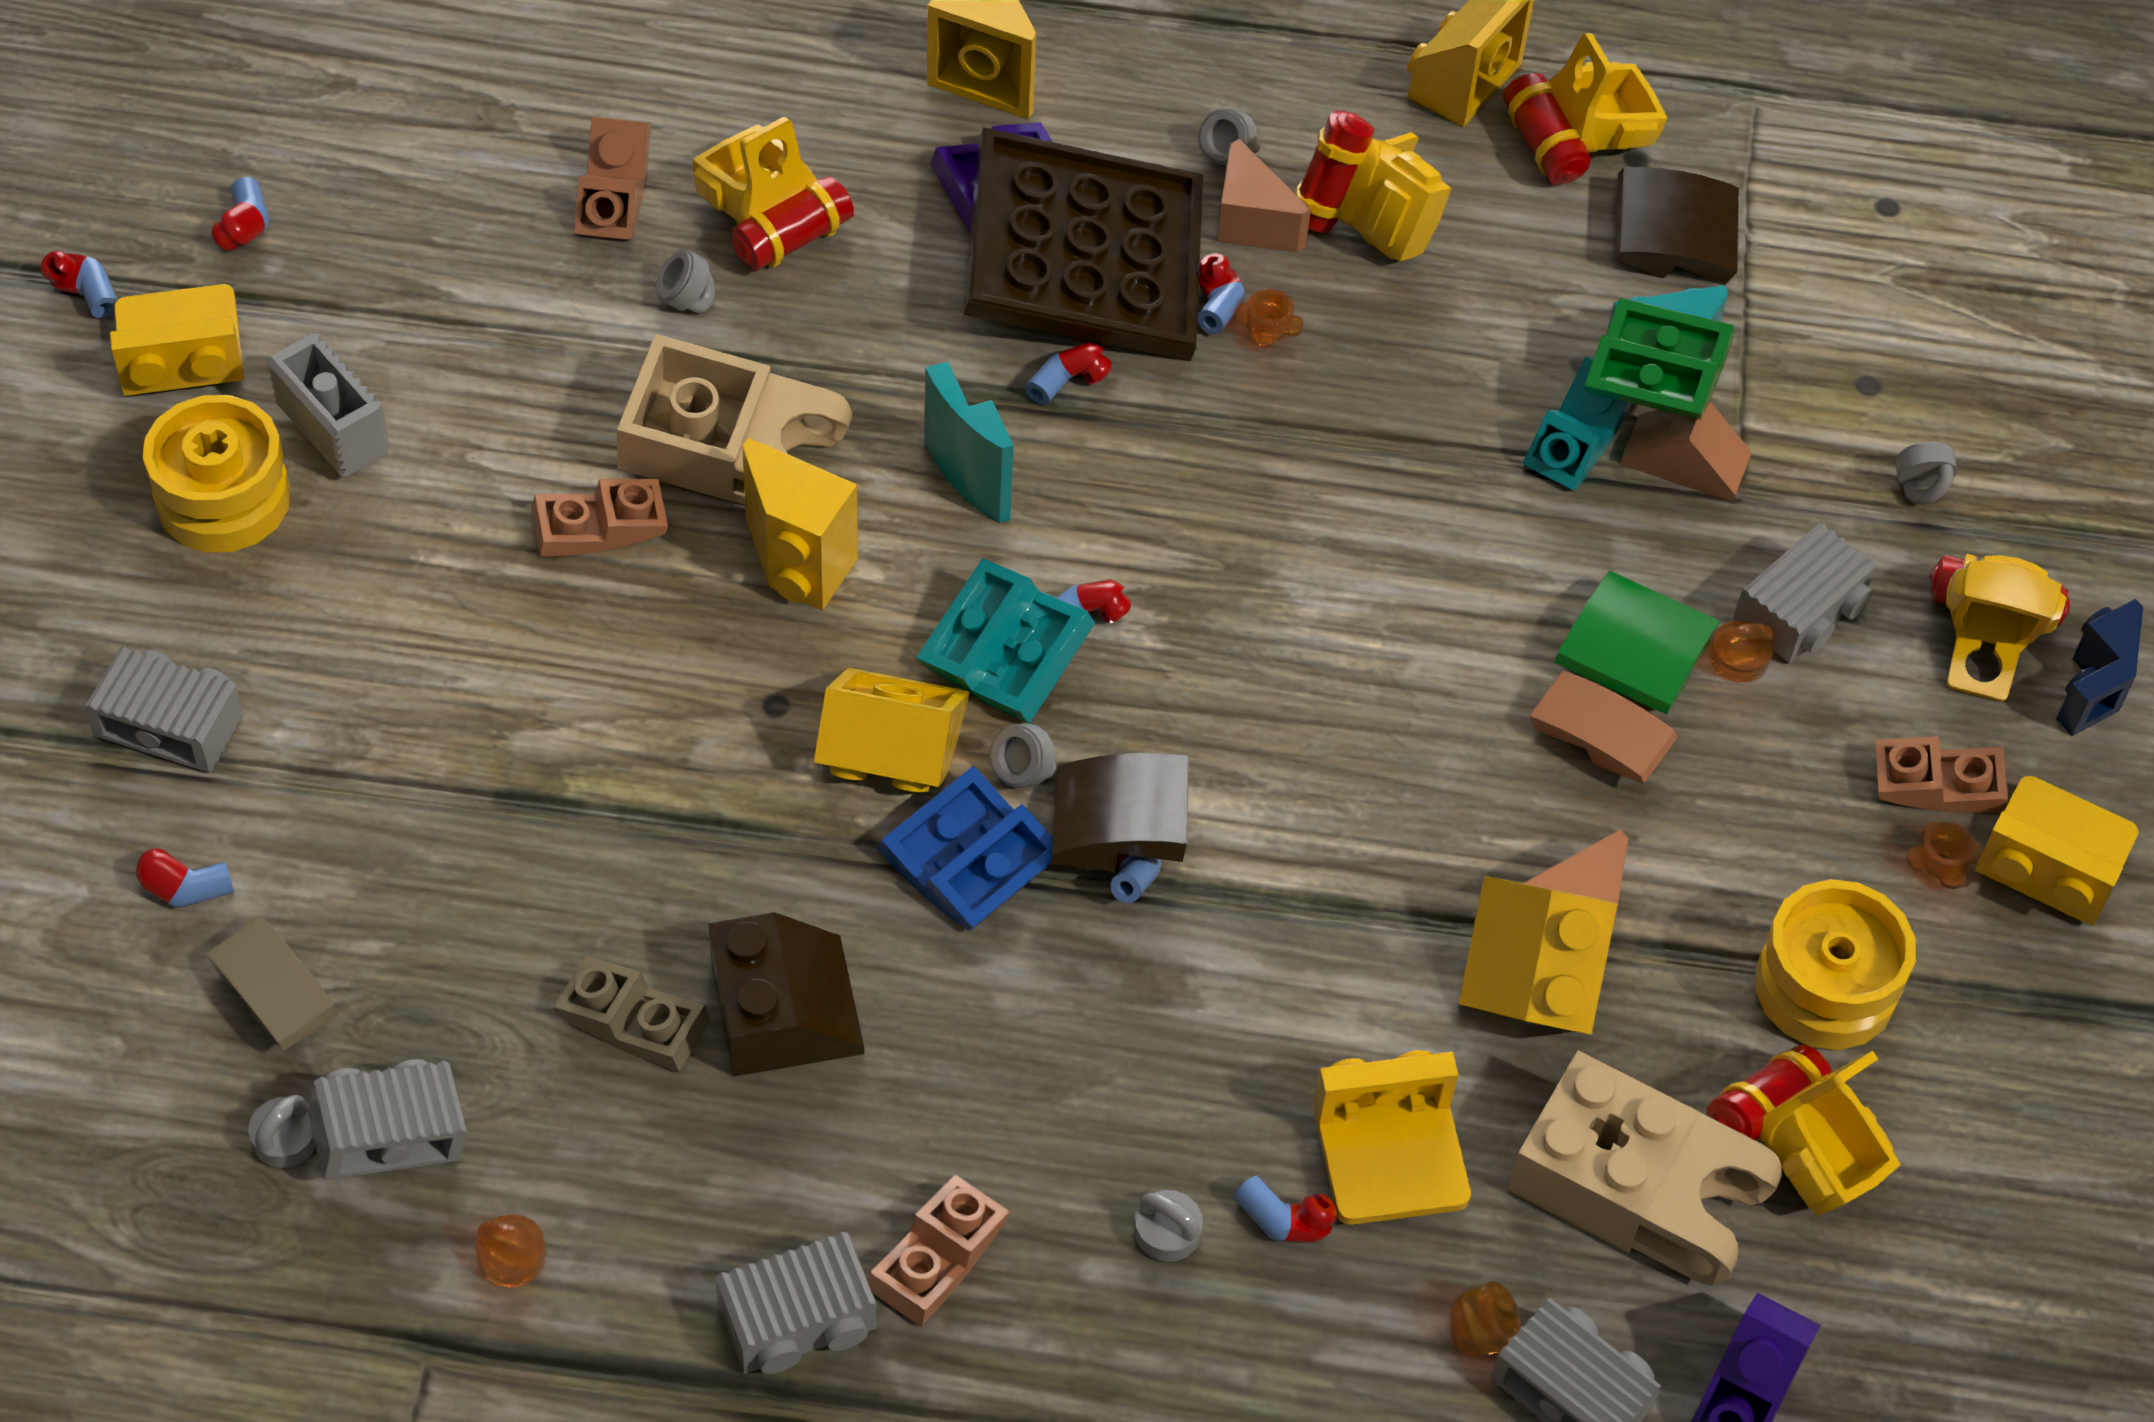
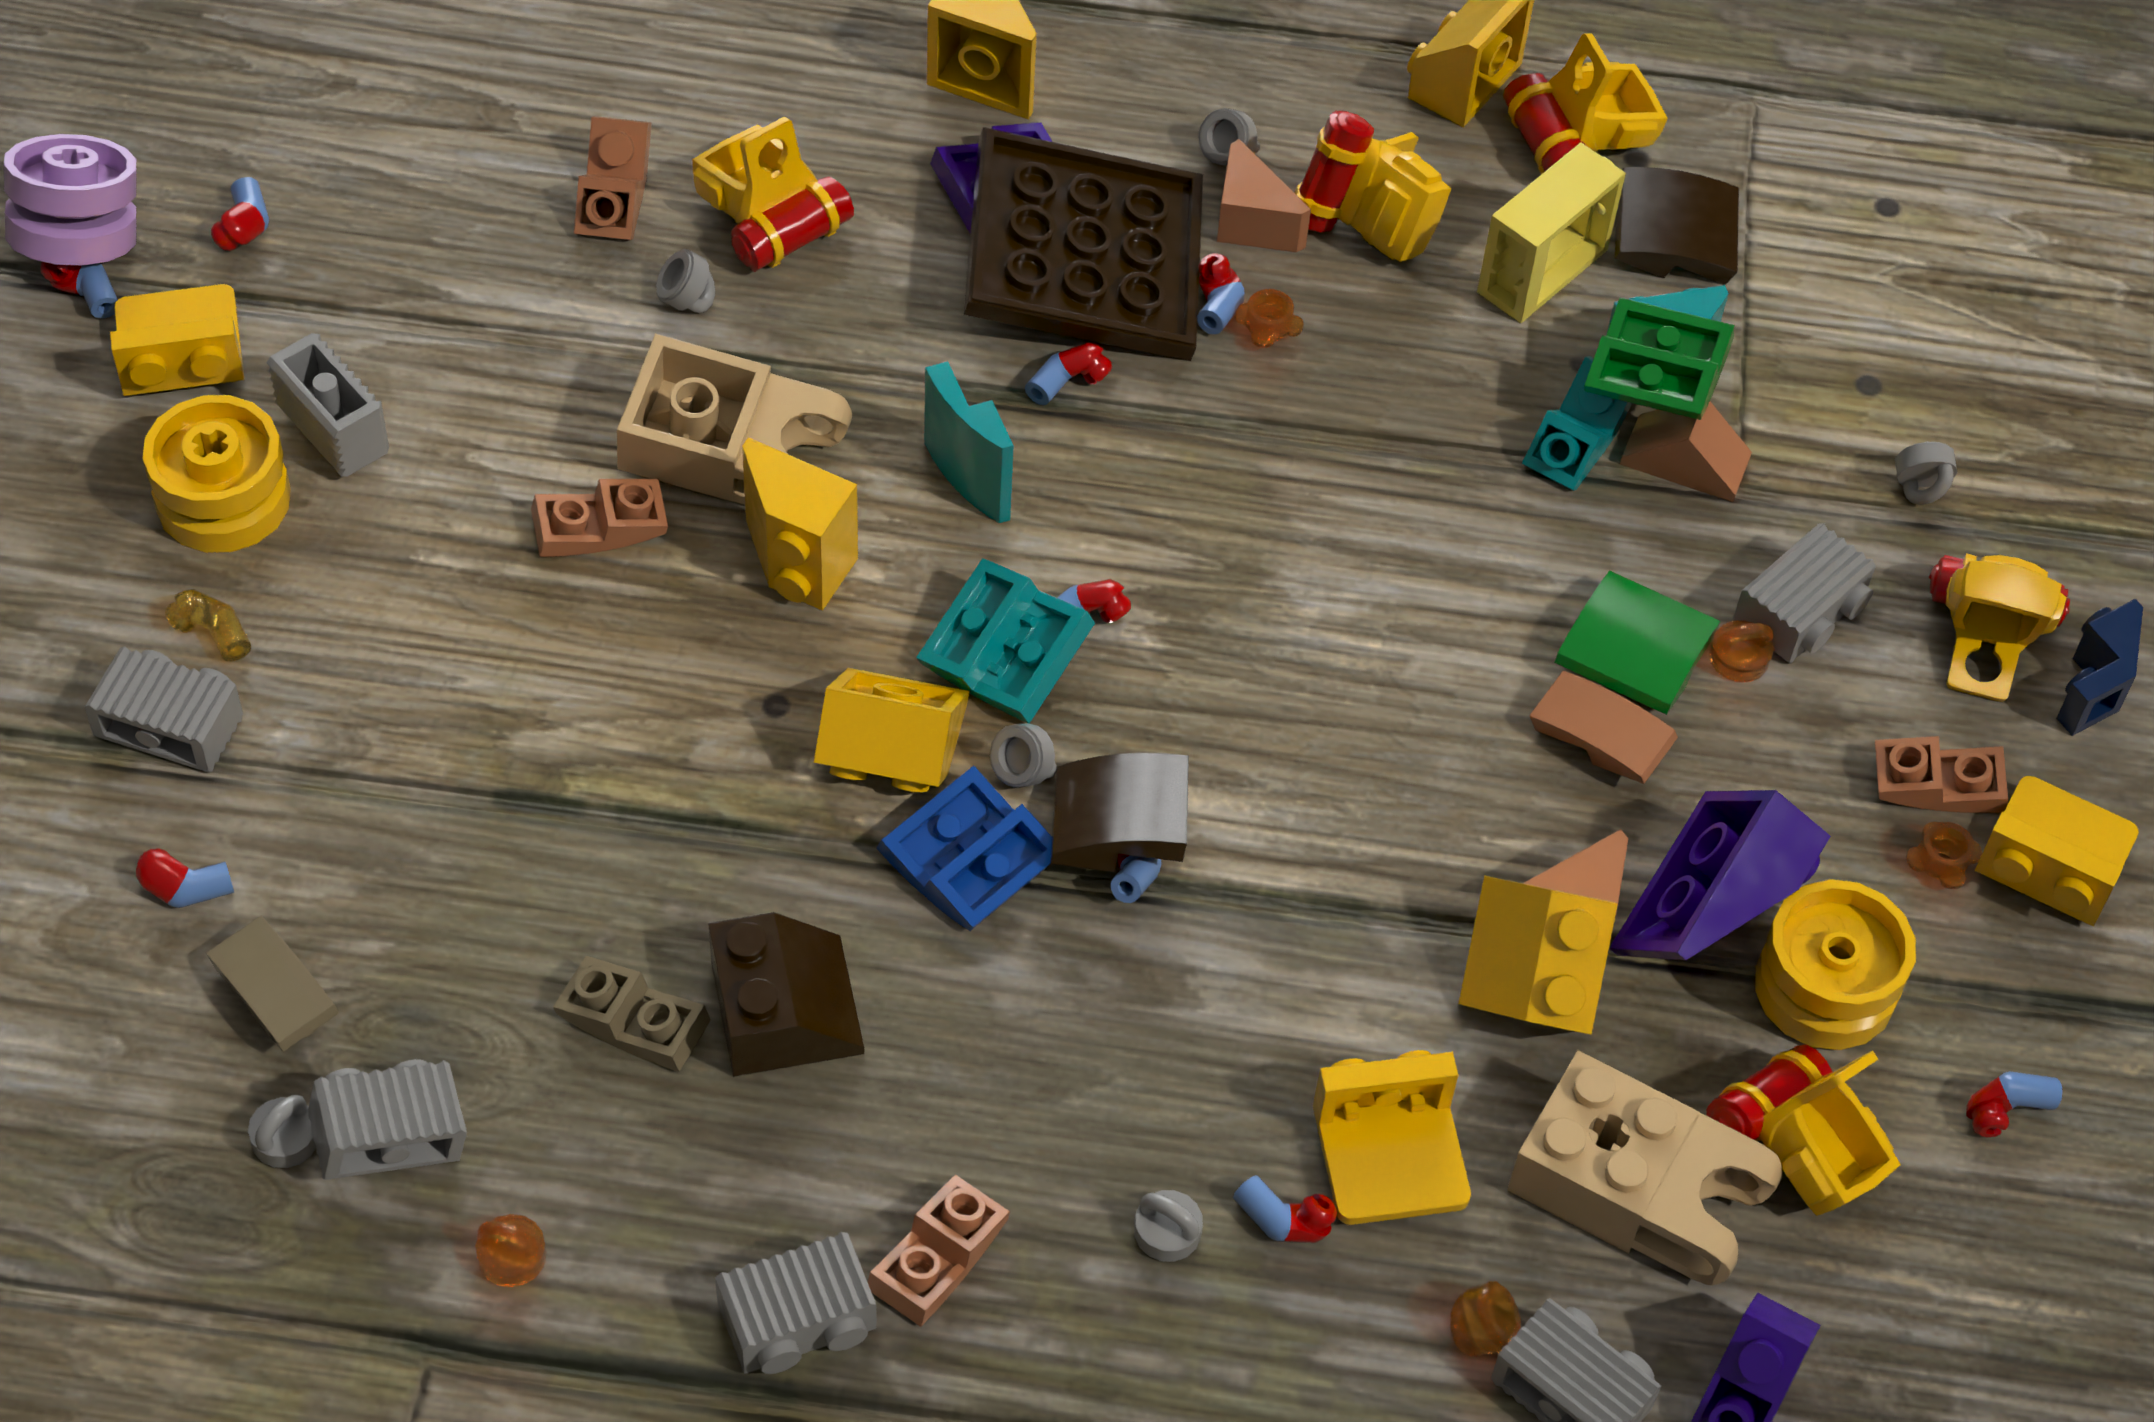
none -> lavender wheel [4,134,136,265]
none -> clear yellow arm [165,589,251,662]
none -> light yellow window [1477,142,1626,323]
none -> dark purple slope [1609,790,1831,960]
none -> arm [1966,1071,2063,1137]

